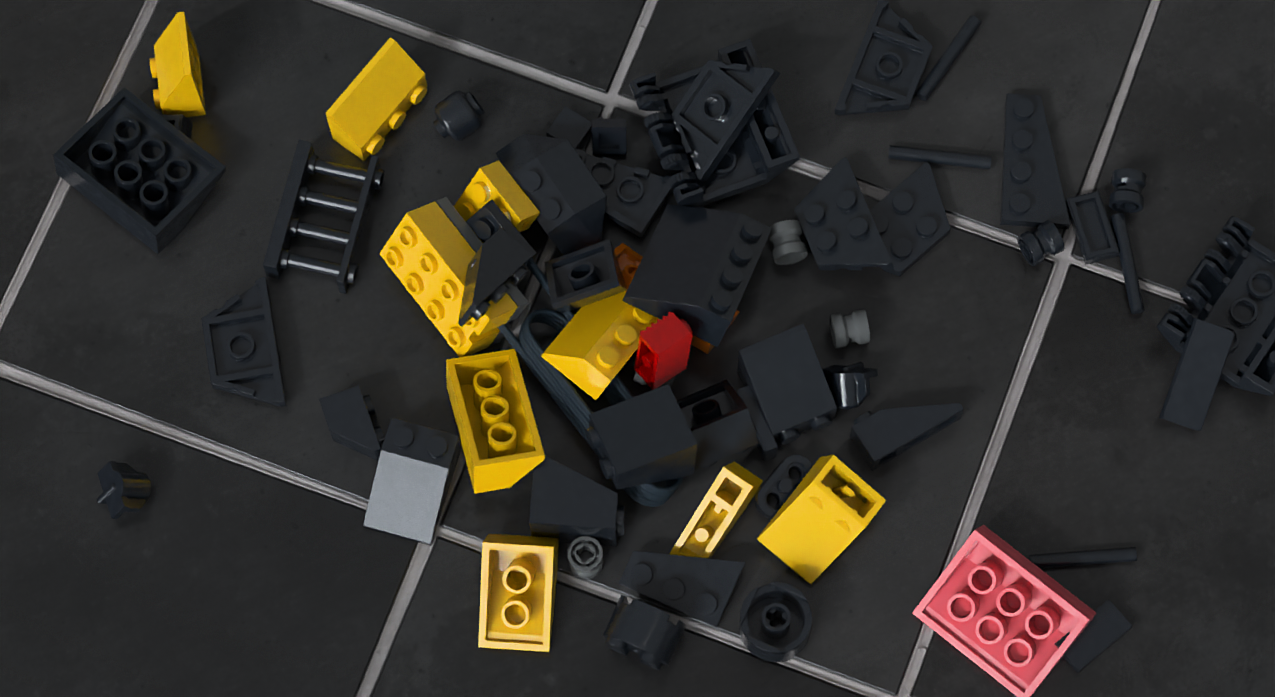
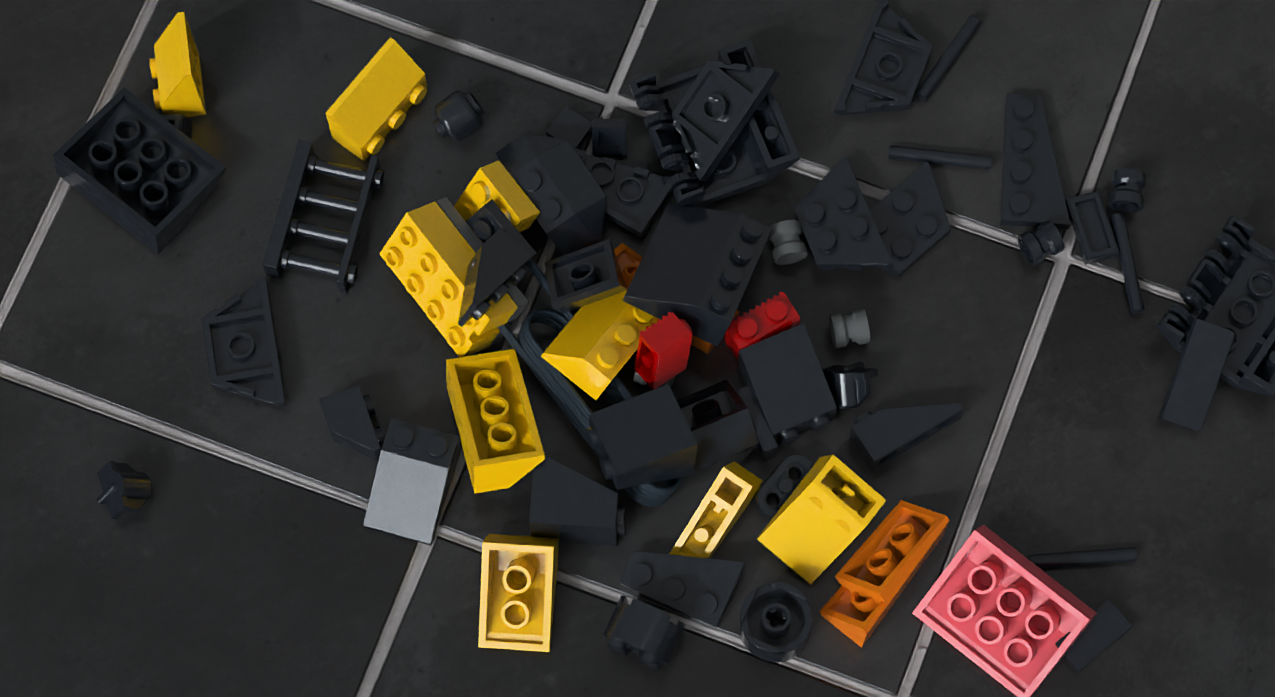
dark grey wheel [567,536,604,579] -> none
none -> red brick [724,292,801,361]
none -> orange slope [819,500,950,648]

